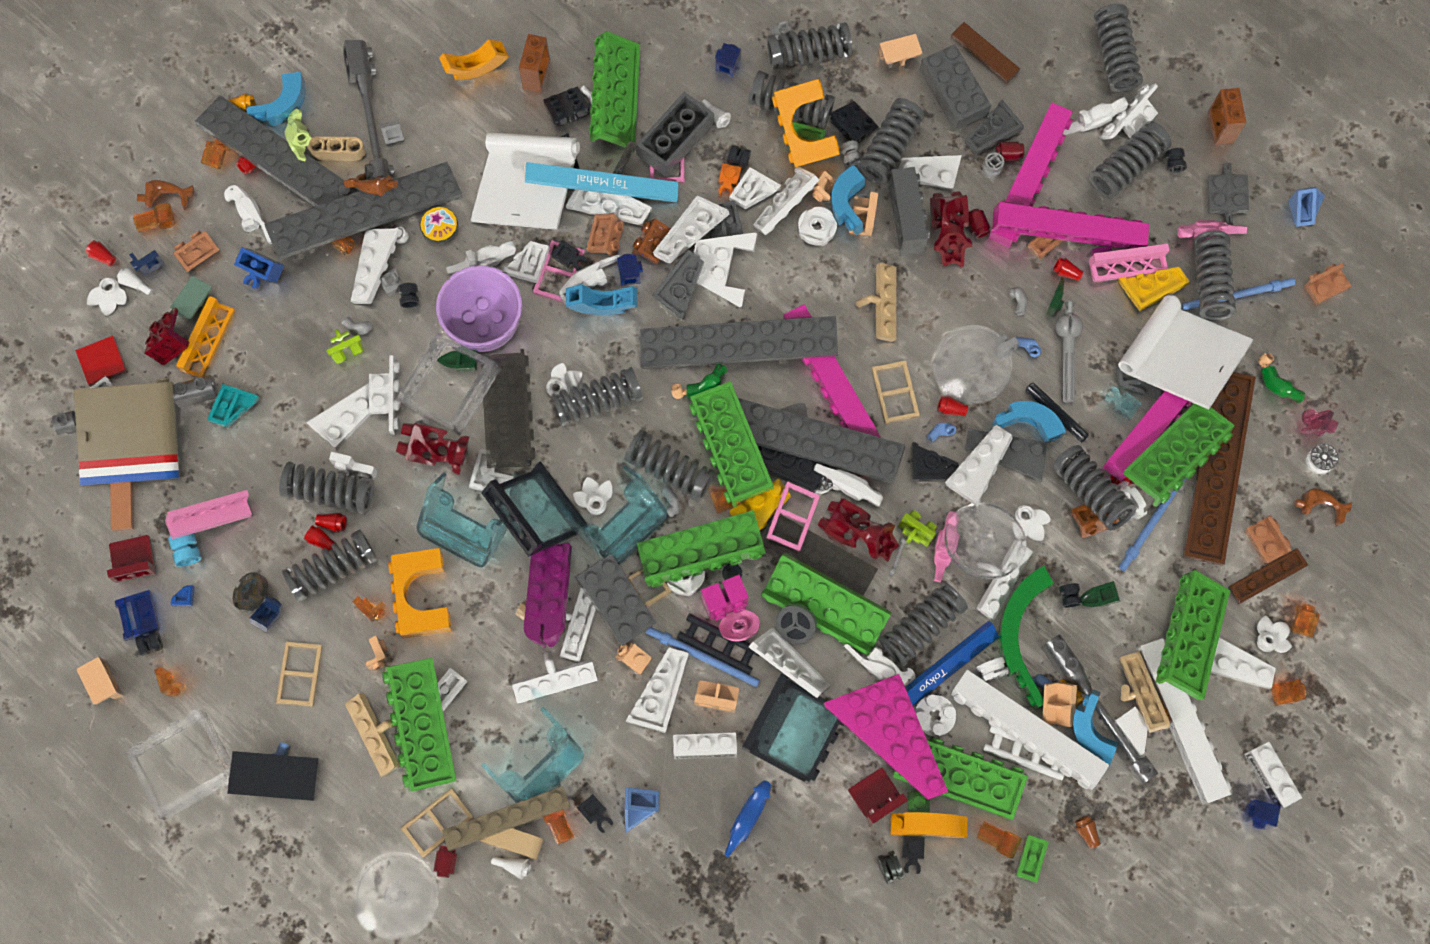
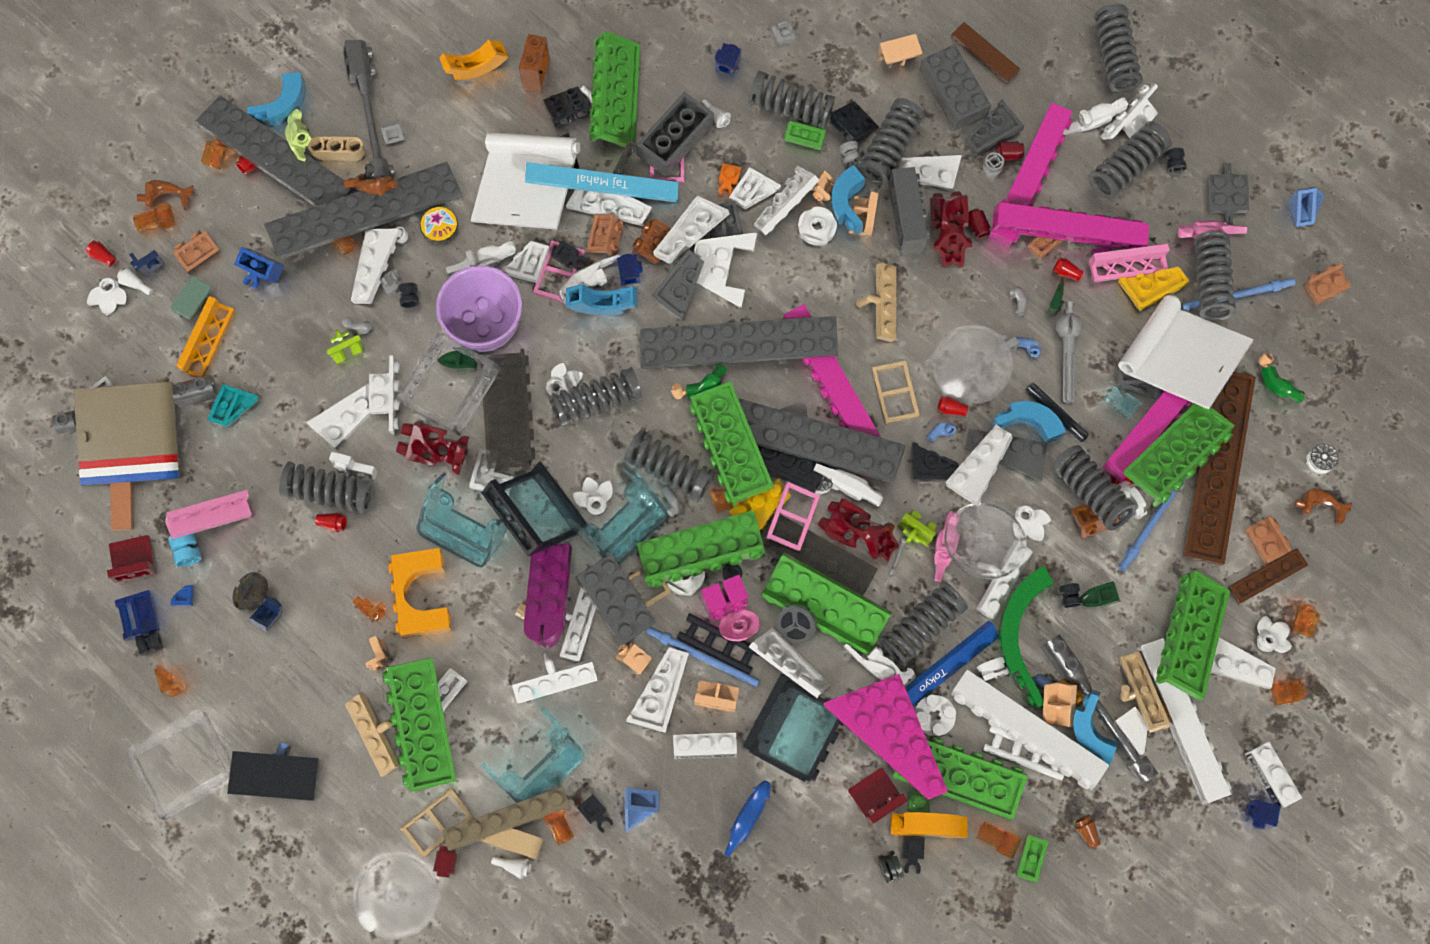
red tile [75,335,128,387] -> none
light nougat panel [77,657,123,705] -> none
dark red bracket [144,308,189,366] -> none
white animal [224,184,272,245] -> none
light orange cone [227,93,256,112] -> none
tan window [276,641,322,707] -> none
dark grey piece [282,529,378,603] -> none
red cone [304,525,336,552] -> none
black wheel [727,144,751,168] -> none
dark grey piece [767,22,852,70] -> none
light orange arch [772,78,841,167] -> none
dark orange window [1208,88,1247,145] -> none
clear pink hips [1301,409,1339,436] -> none

